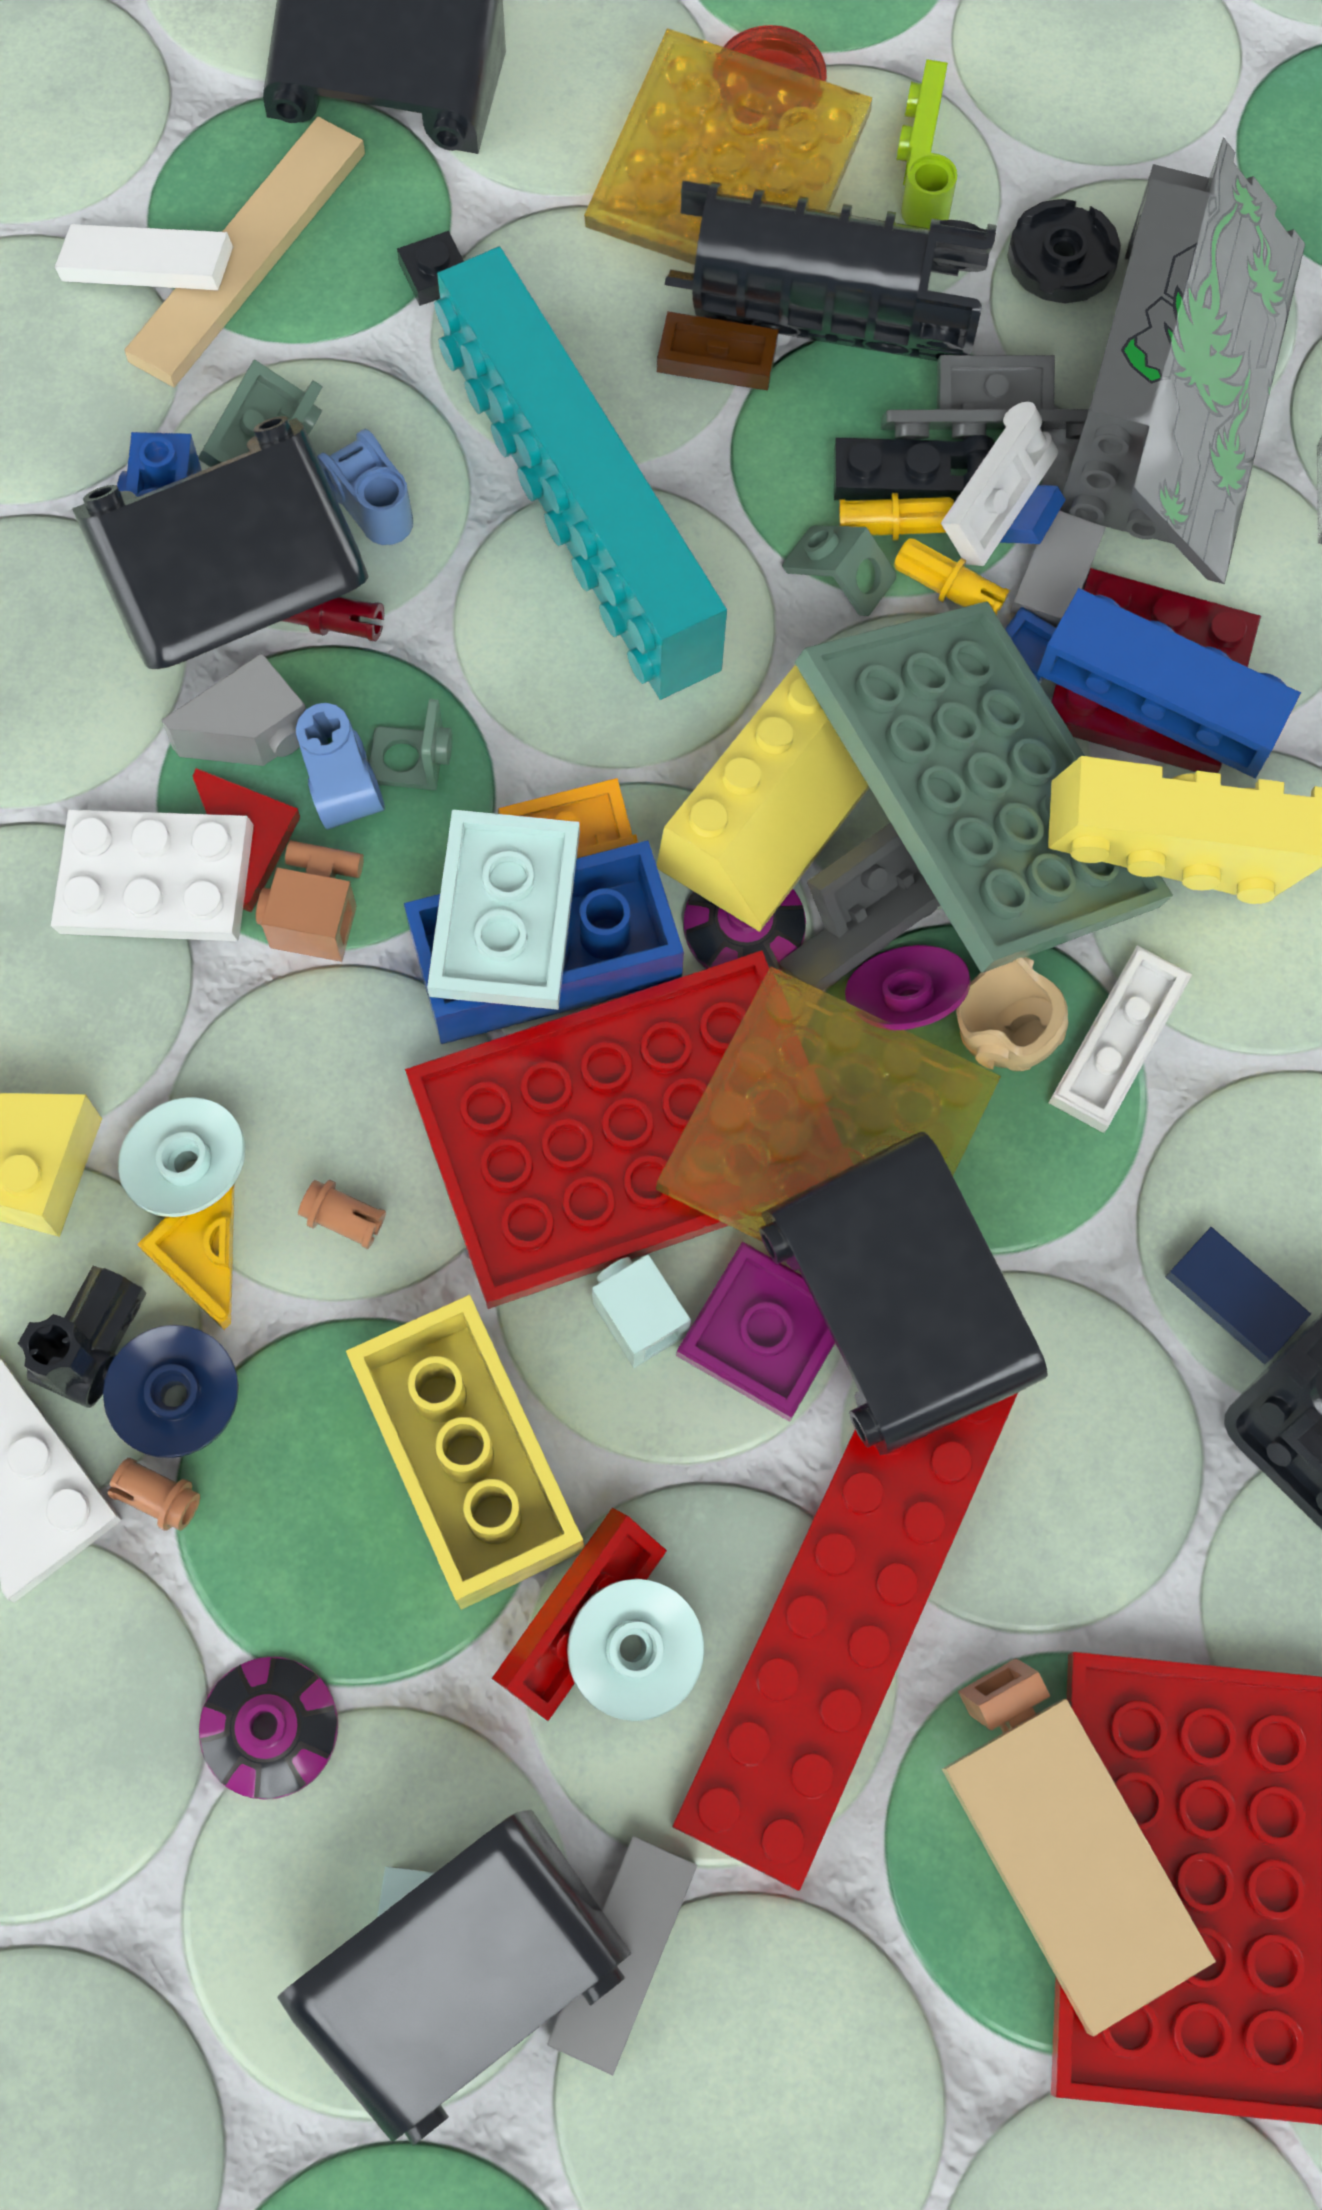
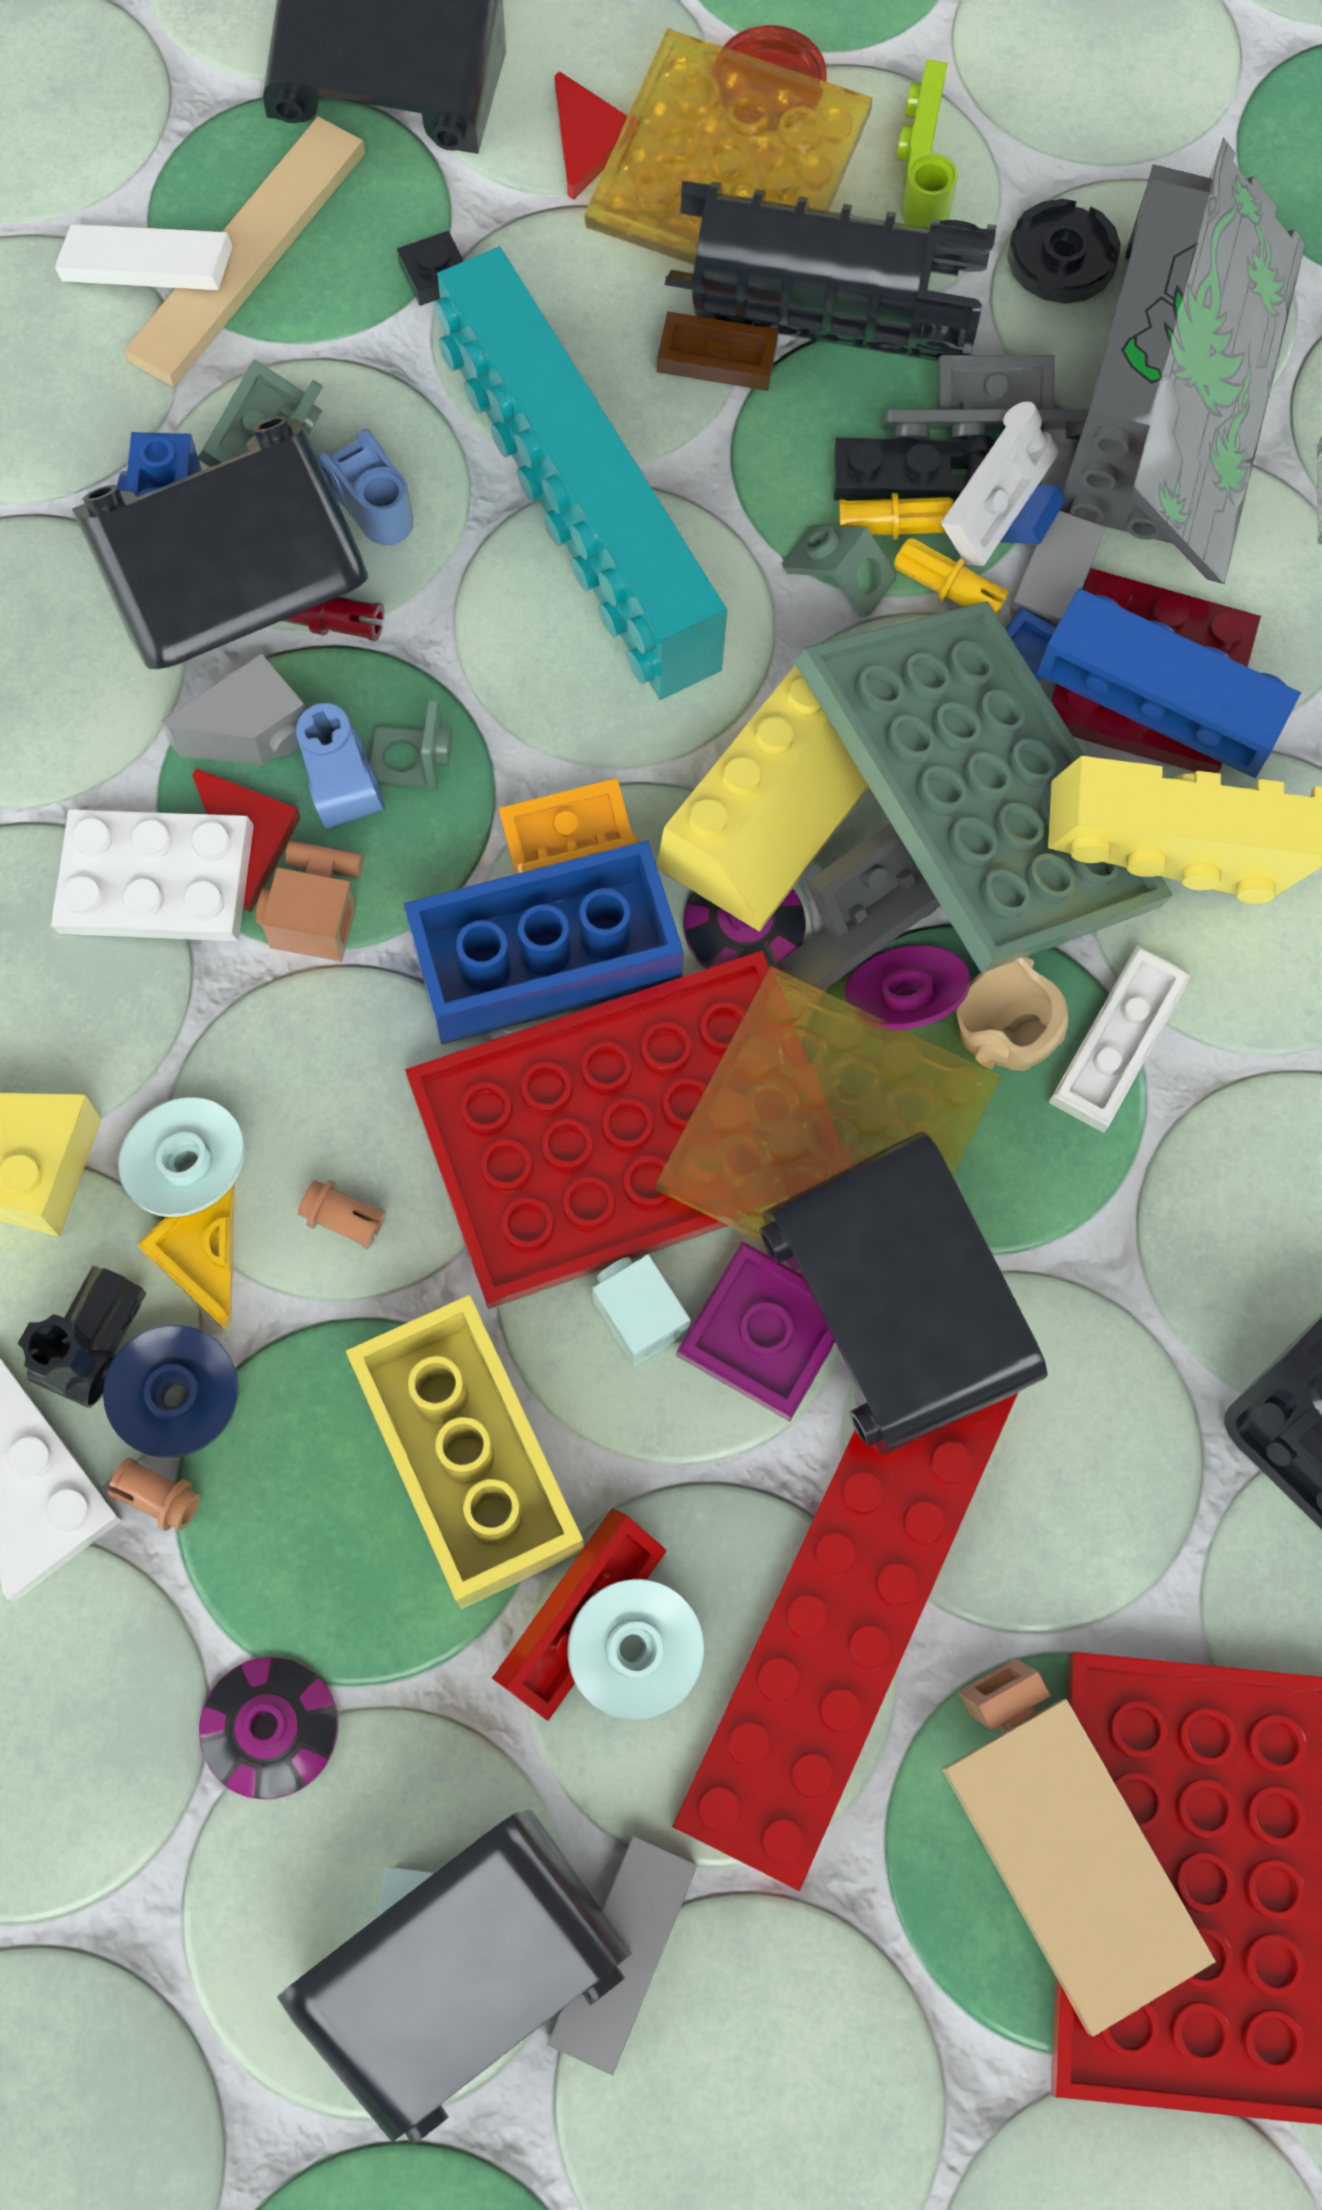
light aqua plate [427,810,580,1010] -> none
dark blue tile [1165,1227,1311,1365] -> none
none -> red tile [554,71,637,200]

